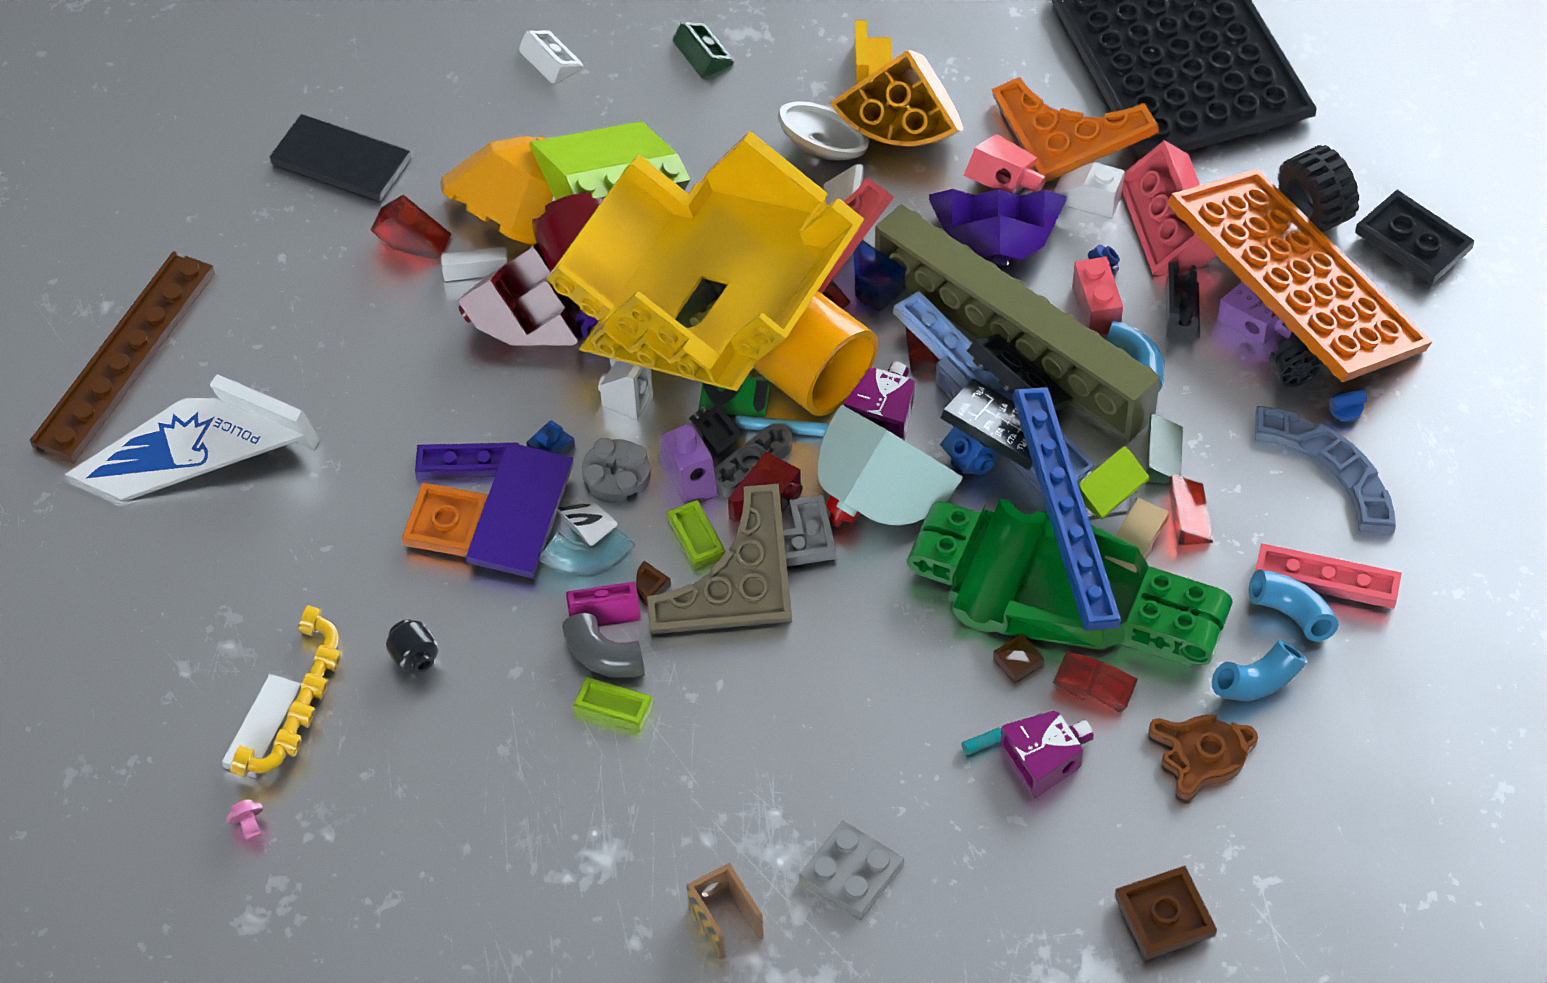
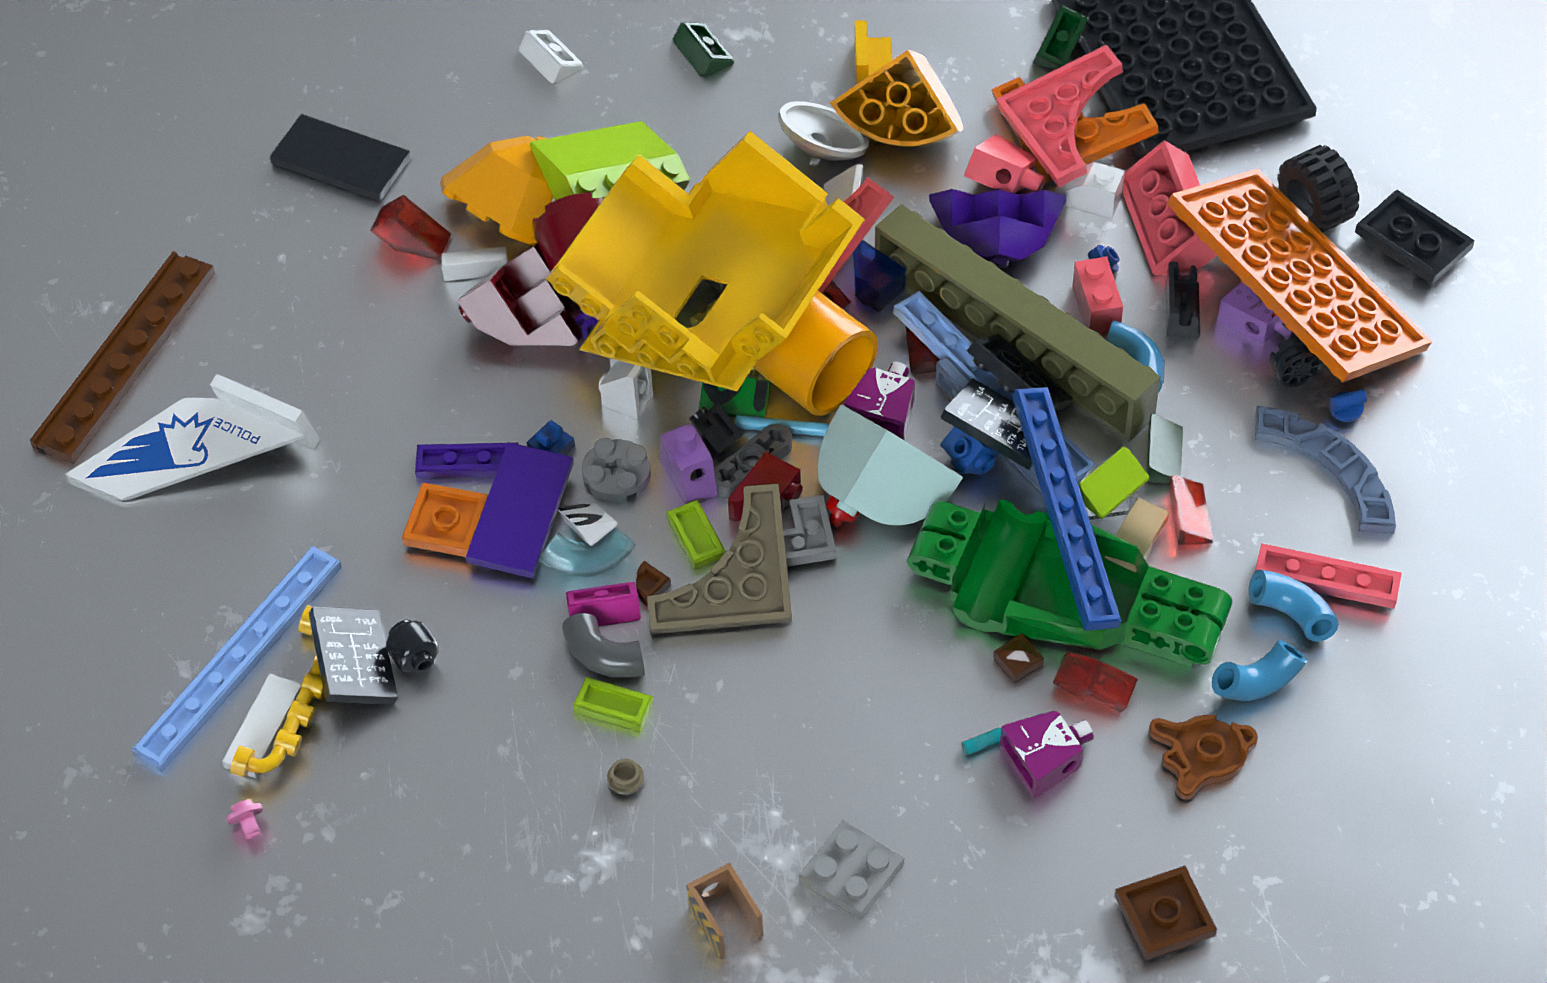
none -> light blue tile [132,545,342,772]
none -> tile [308,606,398,705]
none -> dark tan plate [607,759,644,795]
none -> coral plate [996,45,1123,187]
none -> dark green slope [1033,5,1089,69]

